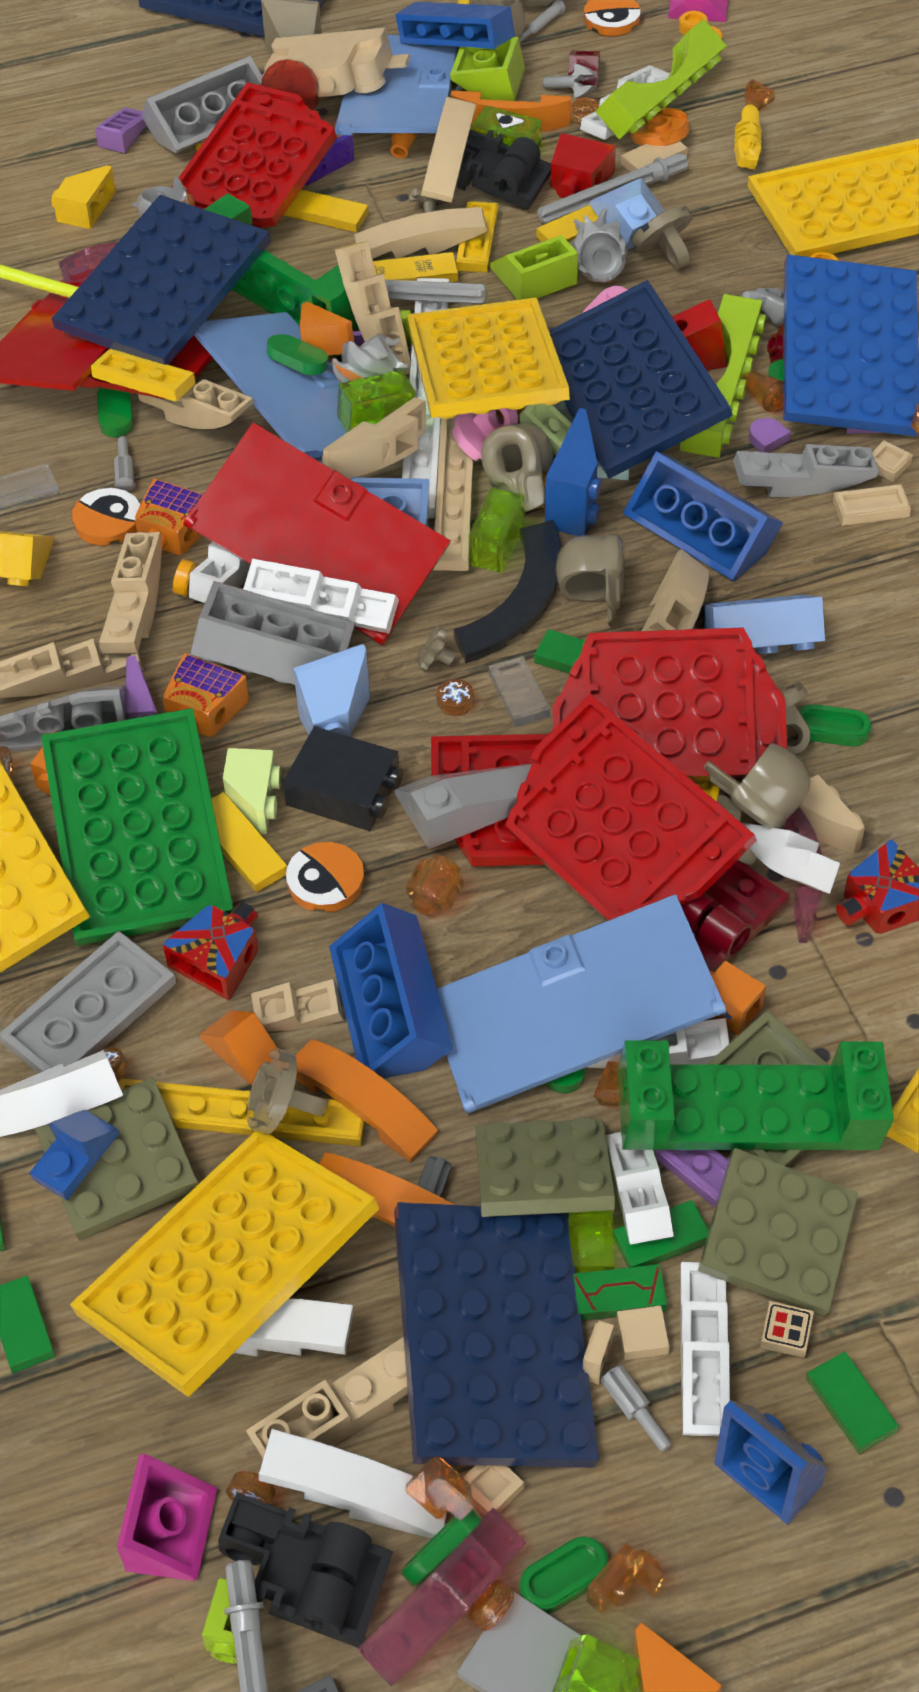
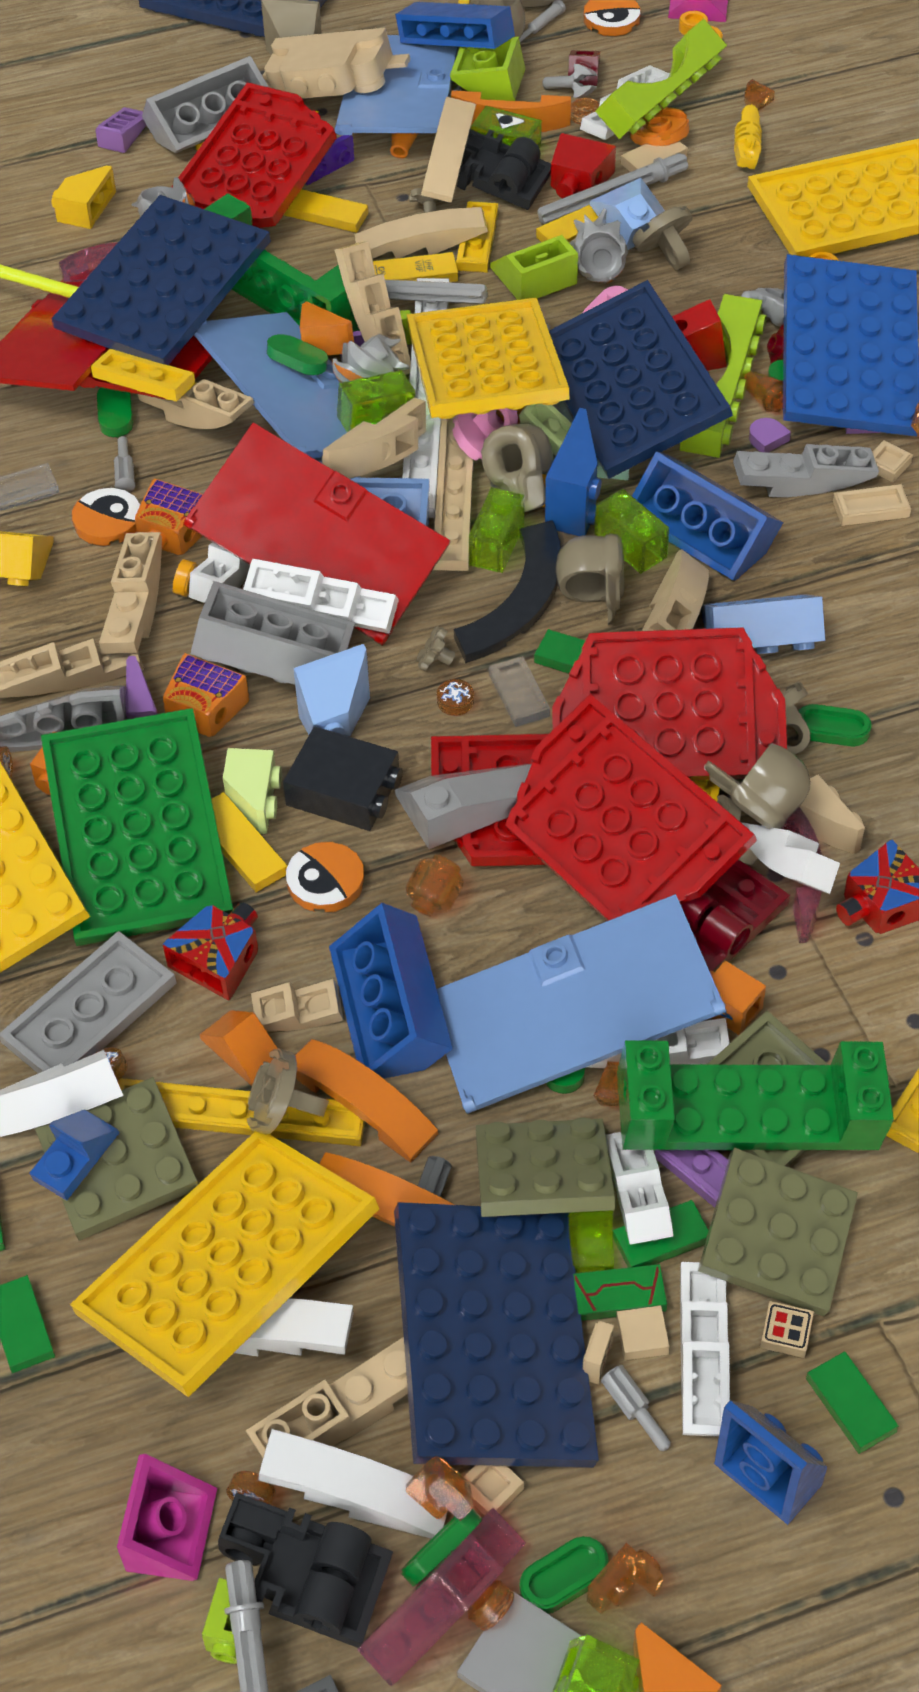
clear red tile [261,59,319,110] -> none
none -> clear neon green brick [595,489,669,574]

